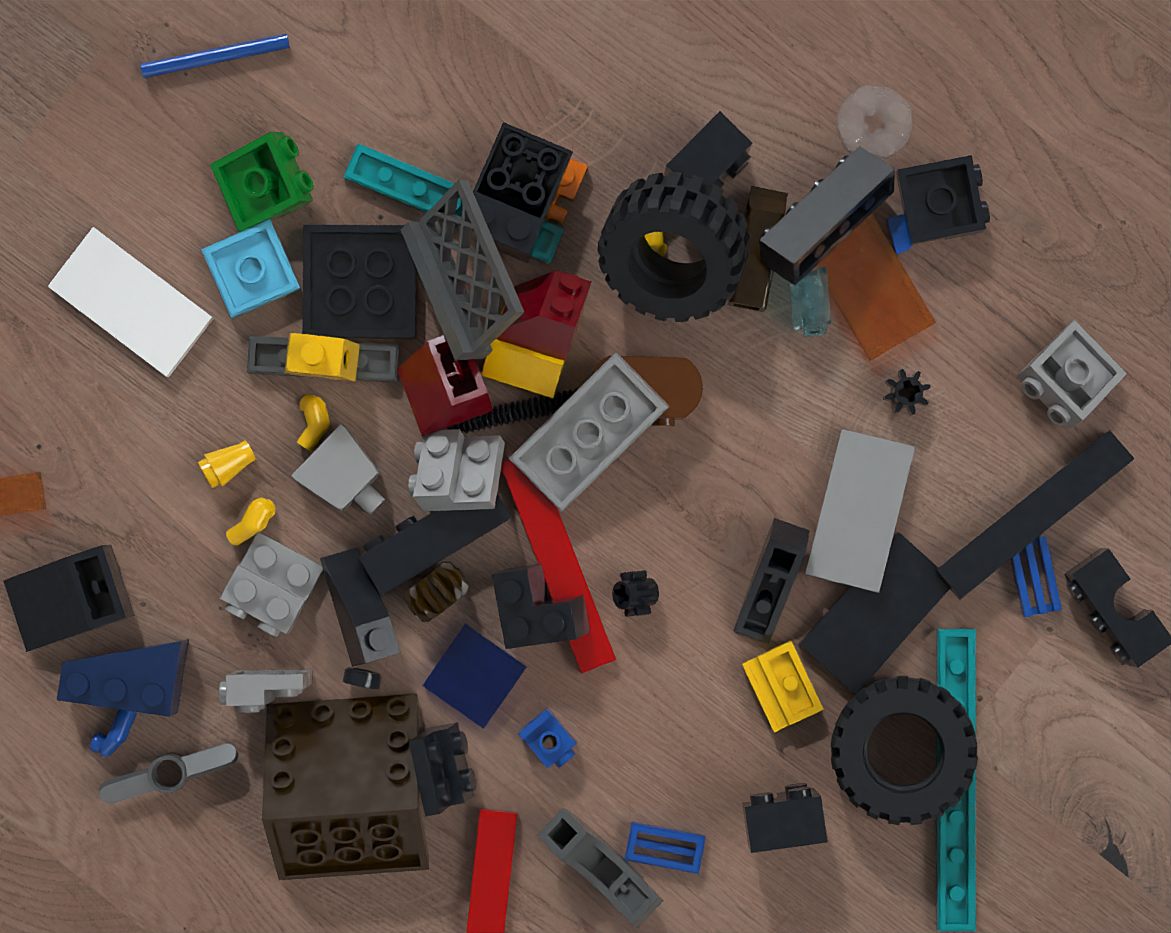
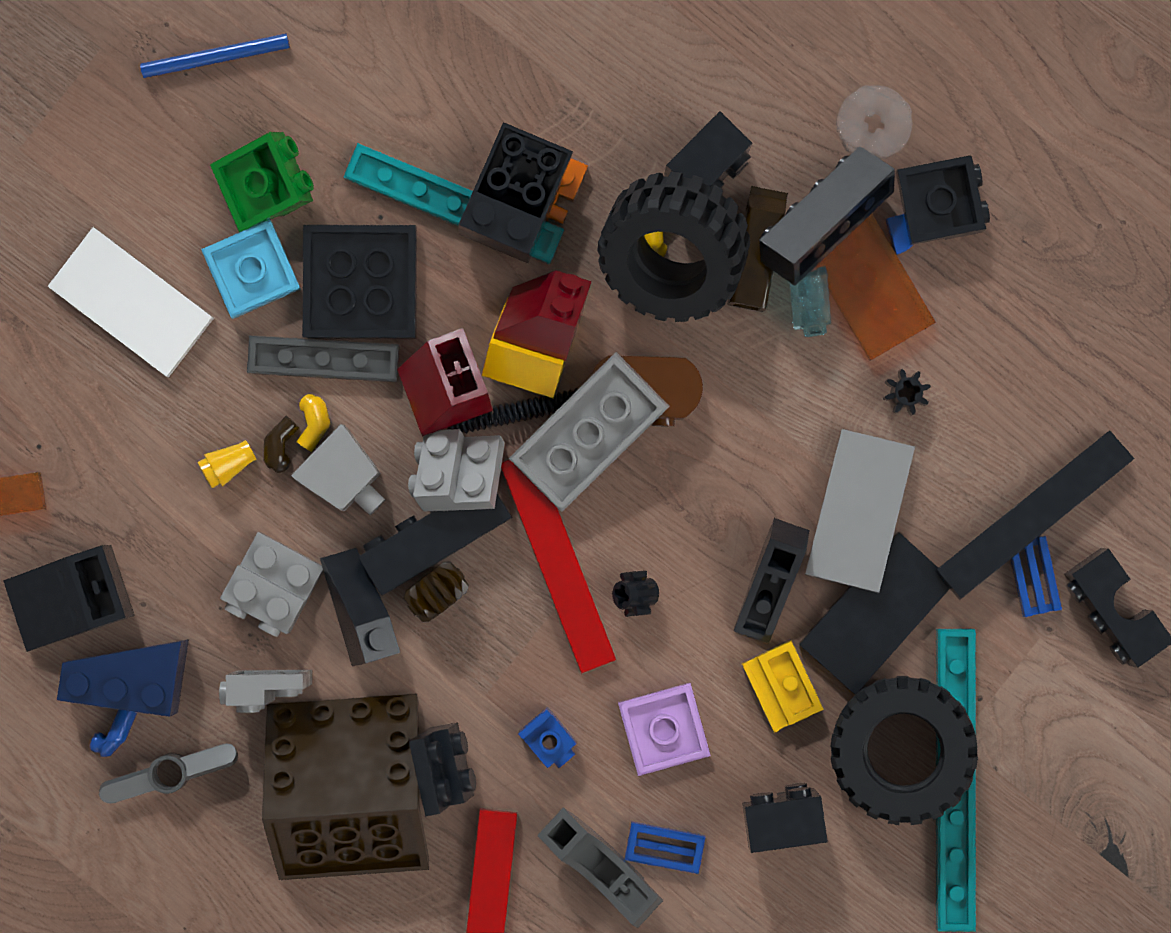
yellow arm [226,497,276,546] -> none
yellow torso [284,333,360,382] -> none
black tile [342,667,382,689] -> none
dark grey fence [401,180,524,361] -> none
clear blue tile [422,624,527,729] -> none
black brick [492,563,590,649] -> none
light grey plate [1017,320,1127,429] -> none
none -> dark brown arm [263,415,299,473]
none -> lavender tile [618,683,711,776]

